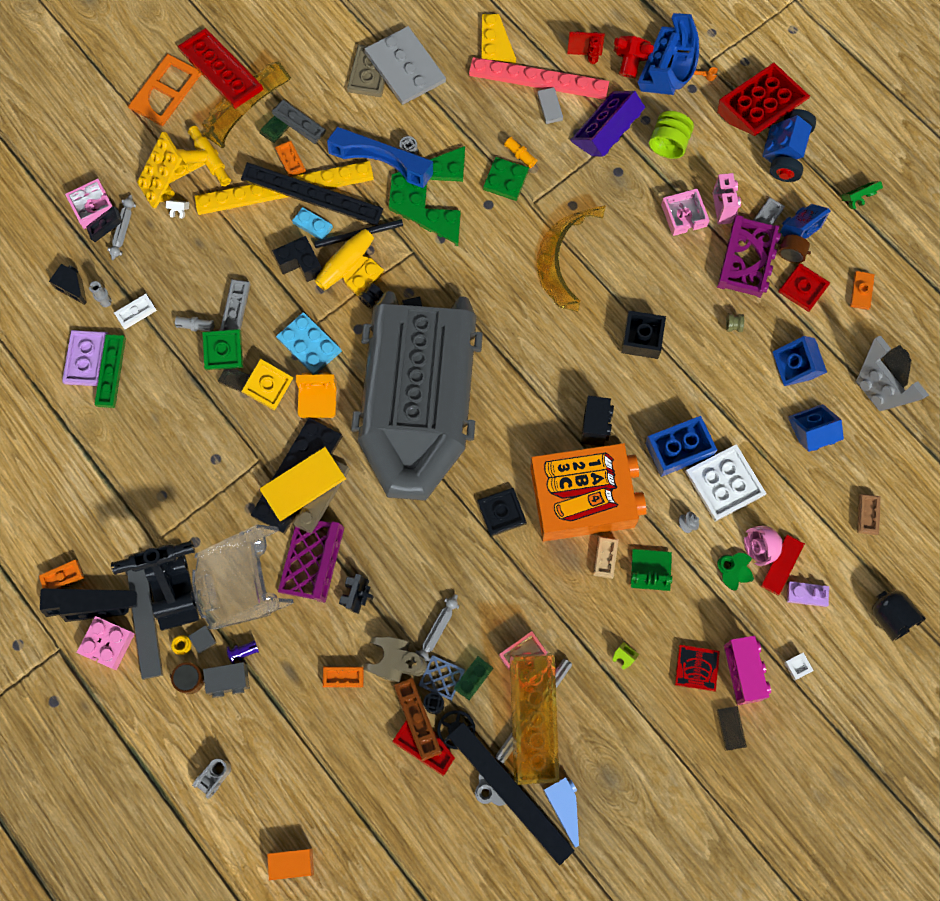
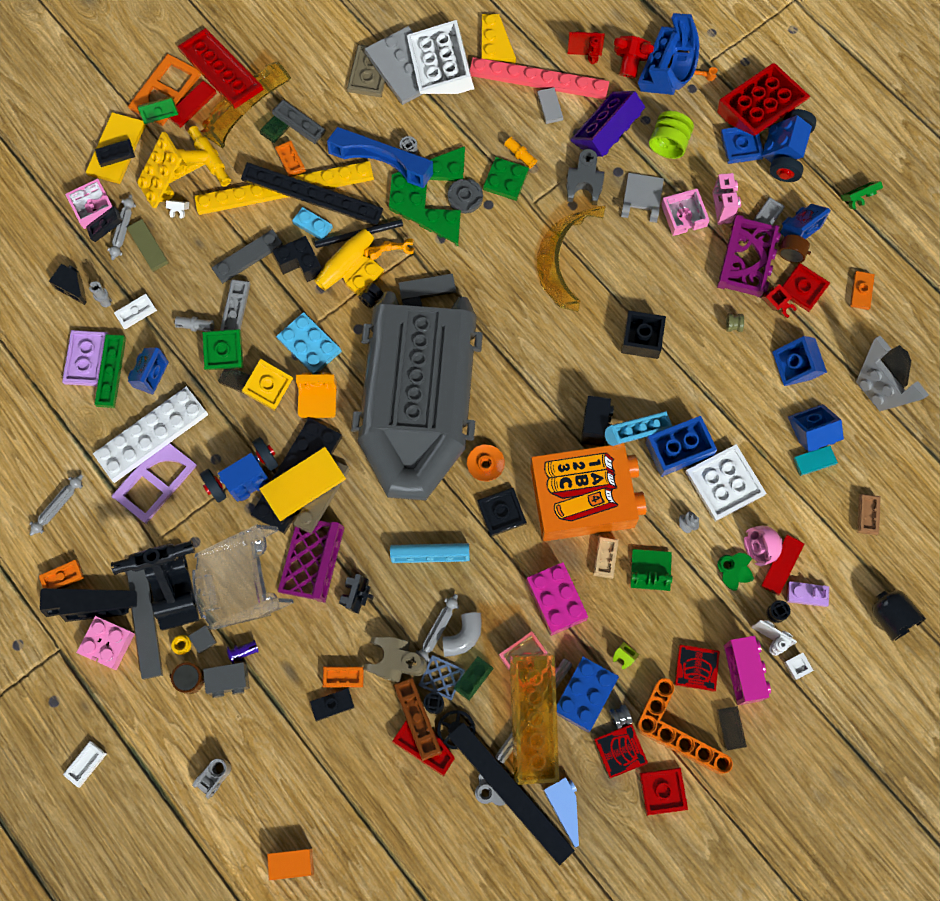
none -> light grey wheel [29,475,83,536]
none -> white tile [63,741,107,788]
none -> yellow tile [86,112,146,184]
none -> white plate [93,386,208,483]
none -> black plate [95,139,135,167]
none -> lavender window [111,443,197,524]
none -> olive tile [126,219,169,272]
none -> blue slope [128,347,169,395]
none -> green plate [138,96,179,124]
none -> red tile [168,80,217,128]
none -> blue brick [200,437,278,503]
none -> dark grey plate [211,229,283,284]
none -> black plate [310,688,355,722]
none -> light orange piece [364,238,415,260]
none -> medium azure brick [390,543,470,563]
none -> dark grey tile [399,274,456,300]
none -> white slope [407,20,474,94]
none -> light grey cylinder [443,612,482,657]
none -> dark grey tile [448,179,483,214]
none -> orange dish [467,444,505,482]
none -> dark pink brick [526,562,588,636]
none -> blue brick [553,657,619,733]
none -> dark grey piece [566,149,605,205]
none -> tile [594,724,648,779]
none -> medium azure brick [605,411,673,446]
none -> dark grey wheel [609,704,633,729]
none -> light grey flag [621,173,664,223]
none -> orange beam [636,678,733,774]
none -> red tile [639,767,688,816]
none -> blue plate [720,127,763,164]
none -> white hinge [751,620,797,656]
none -> red brick [761,284,797,318]
none -> black wheel [766,600,791,623]
none -> teal tile [793,446,838,476]

